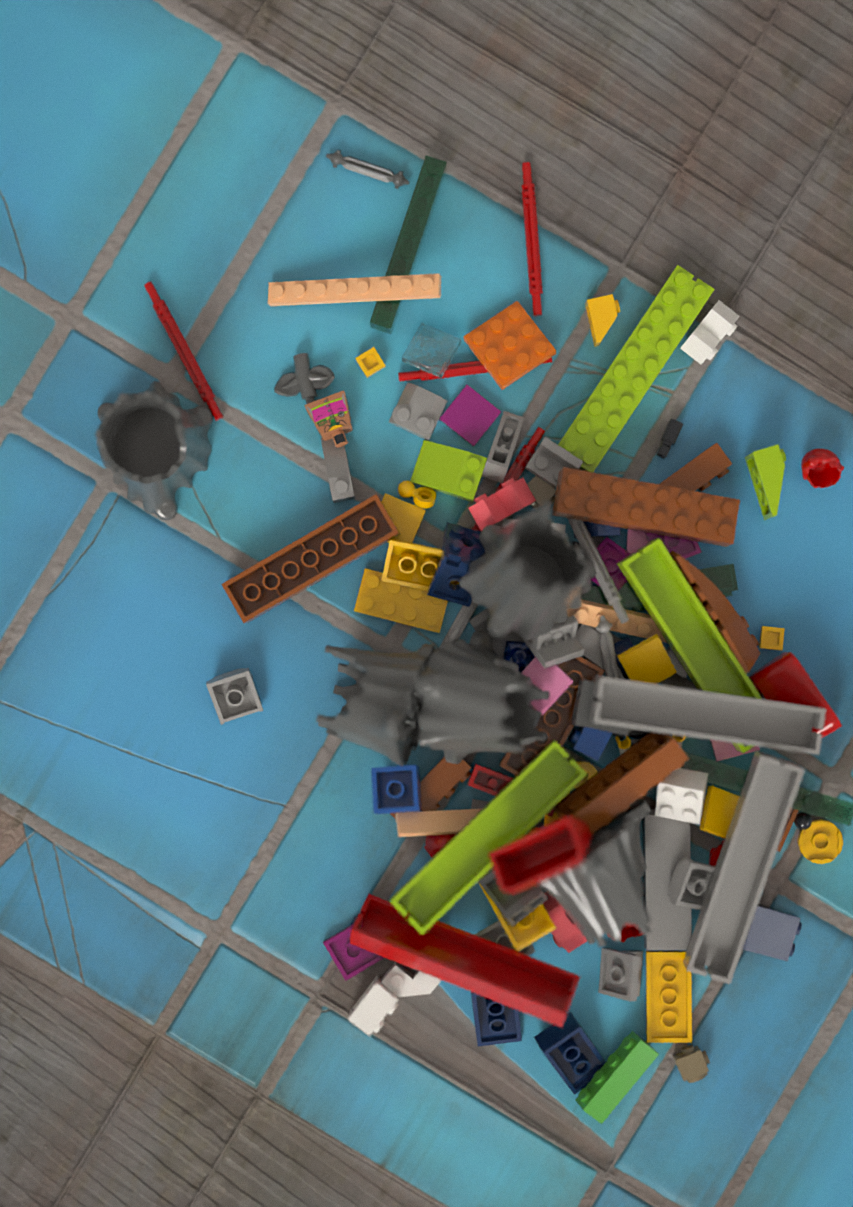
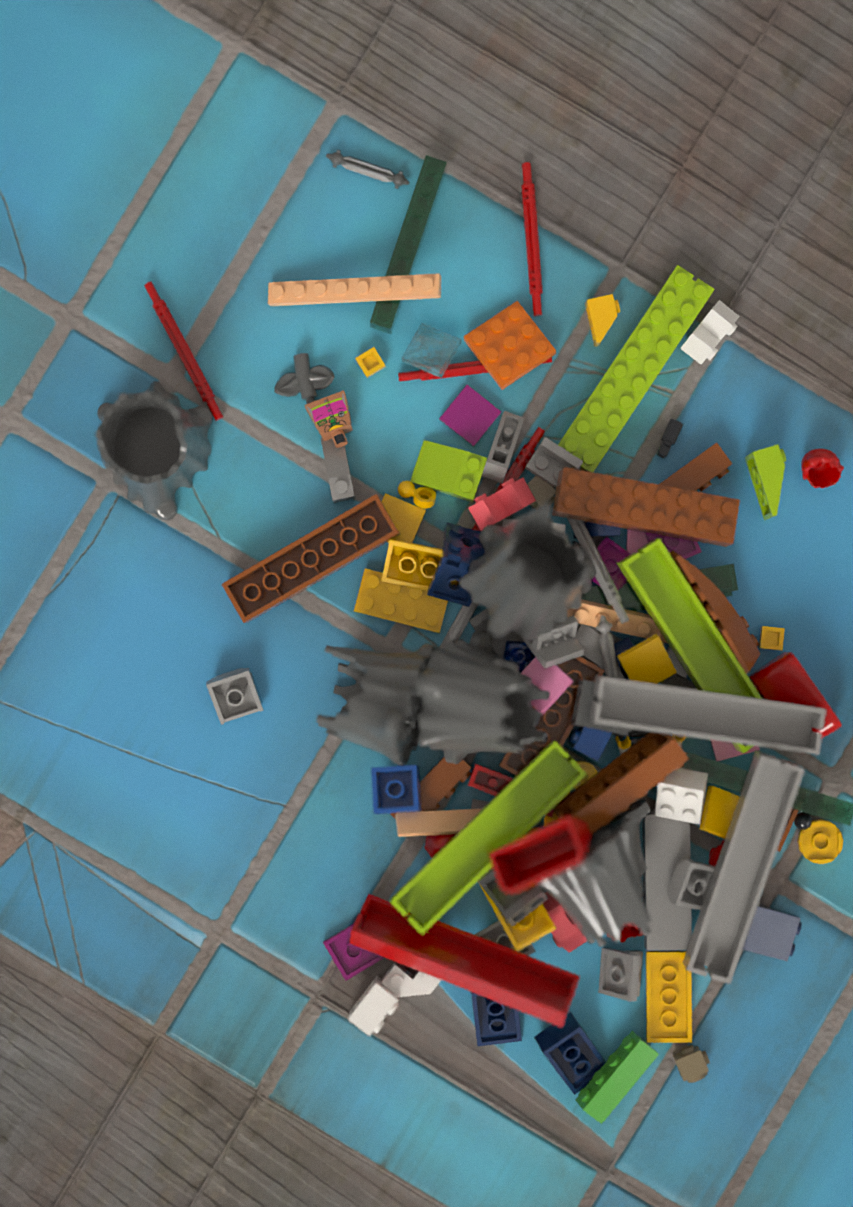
light grey slope [389,383,447,441] -> none

